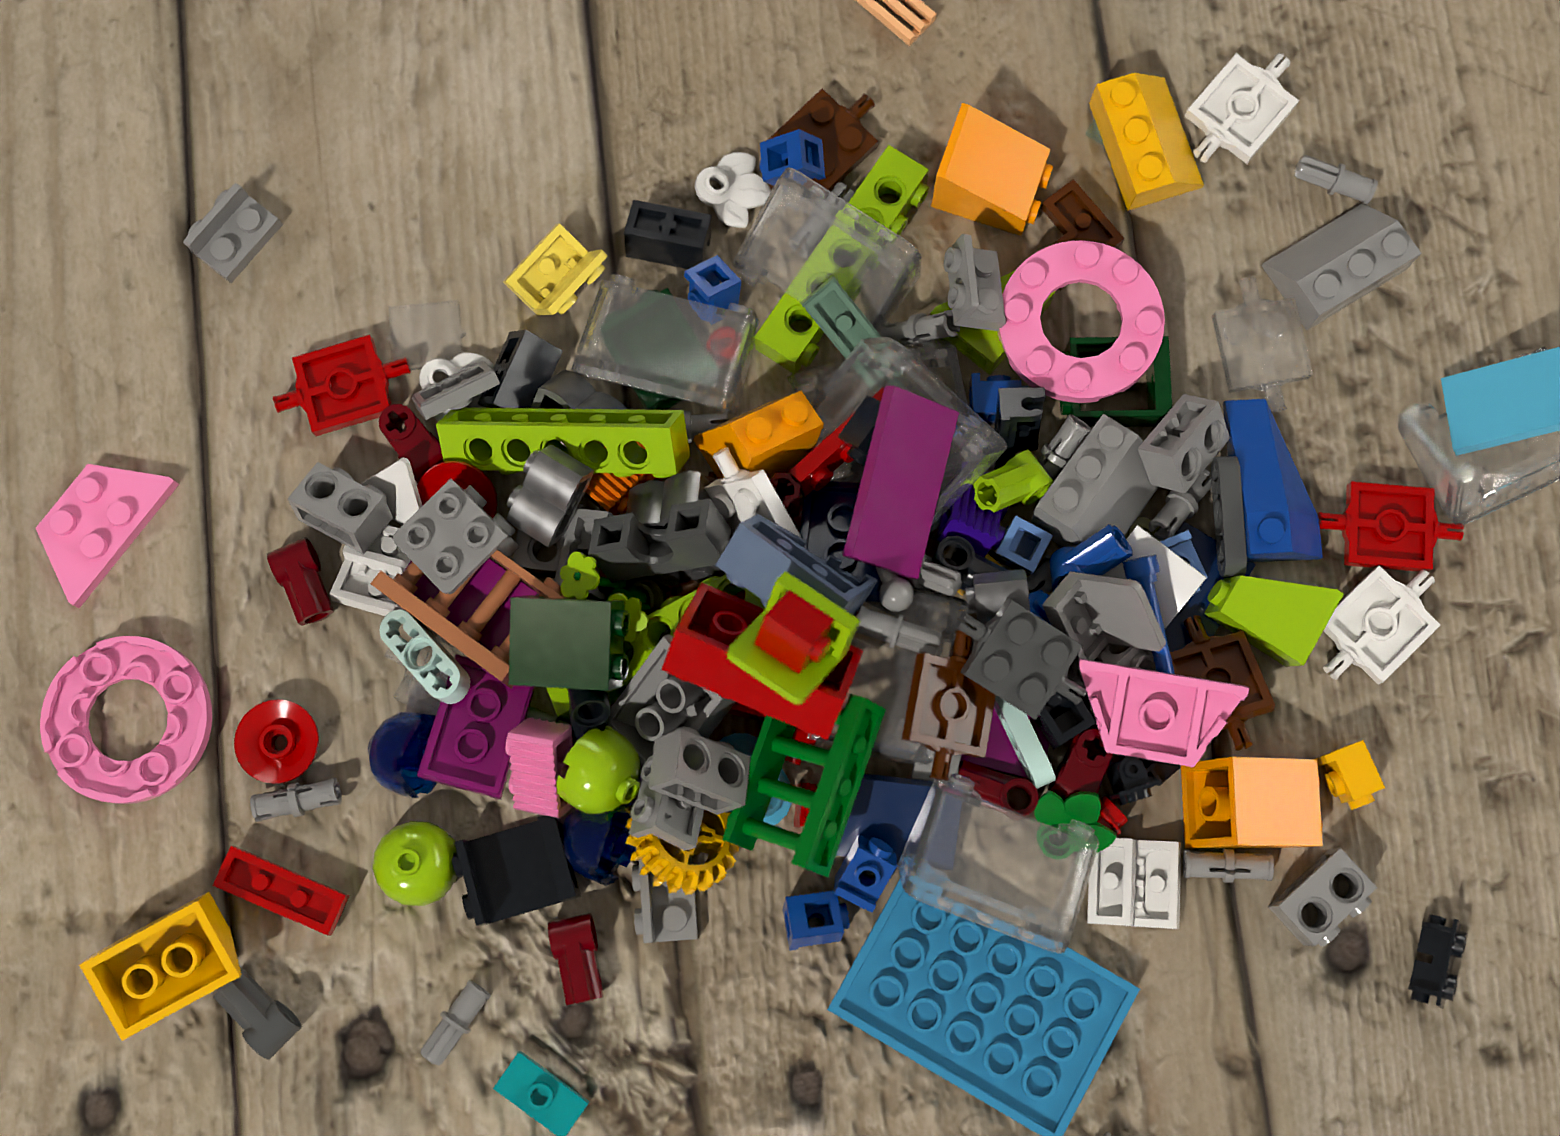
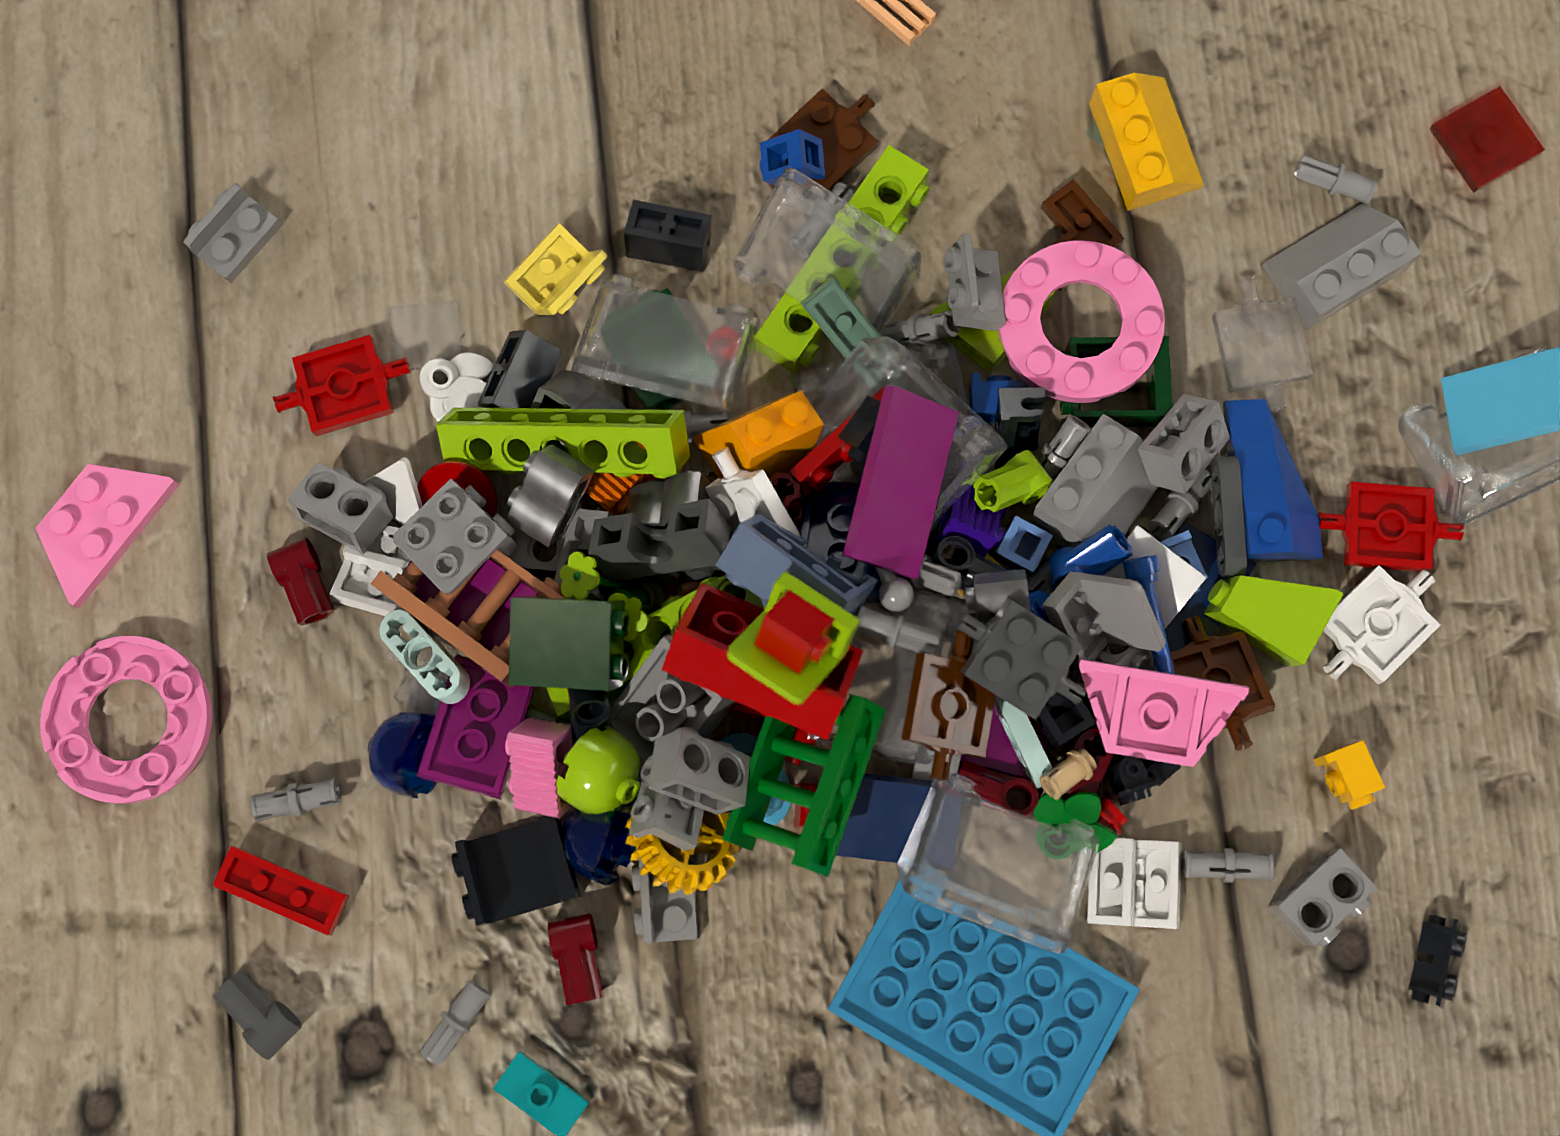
yellow slope [79,892,242,1041] -> none
red dish [234,699,319,784] -> none
lime cylinder [372,821,458,906] -> none
dark red piece [379,404,444,483] -> none
light grey plate [411,361,500,420] -> none
blue brick [684,255,742,326] -> none
white plate [695,152,773,228] -> none
blue brick [782,890,849,951] -> none
blue brick [834,835,897,913] -> none
light orange slope [931,103,1053,236] -> none
light orange slope [1181,757,1323,849] -> none
white plate [1184,53,1299,164] -> none
none -> tan pin [1039,748,1097,800]
none -> clear red tile [1430,86,1545,193]

